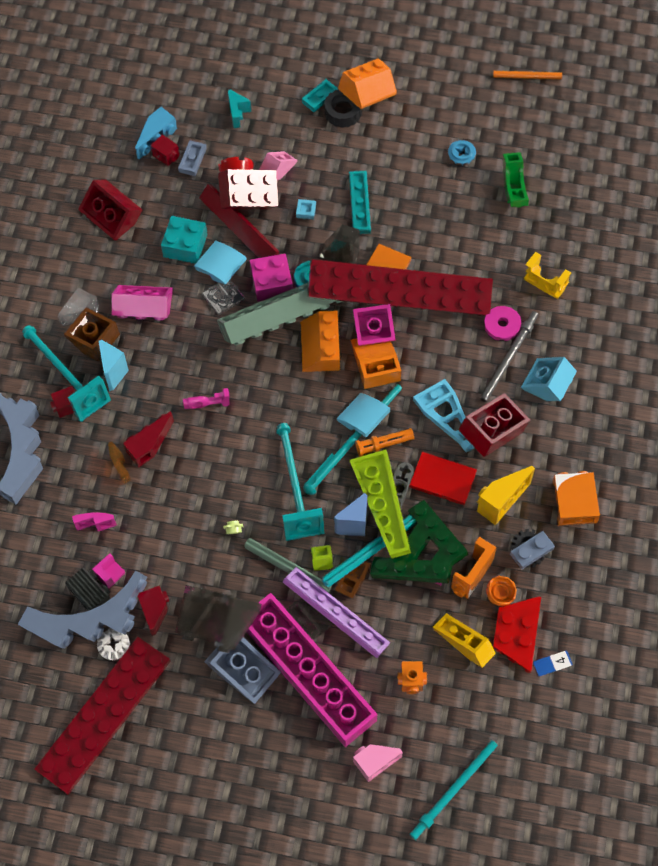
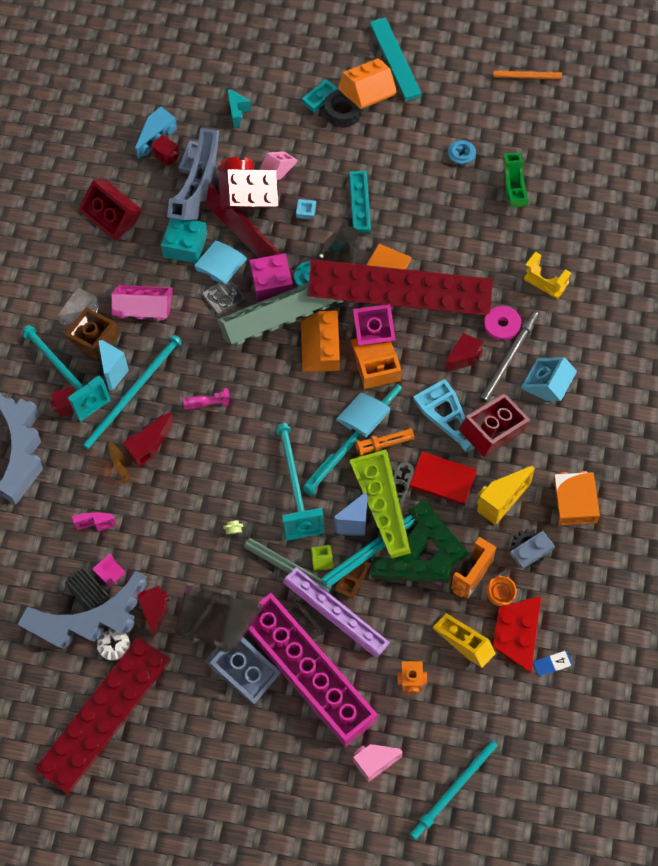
none -> teal bar [83,335,182,449]
none -> sand blue arch [167,128,220,220]
none -> teal tile [370,17,422,102]
none -> dark red slope [445,333,484,372]

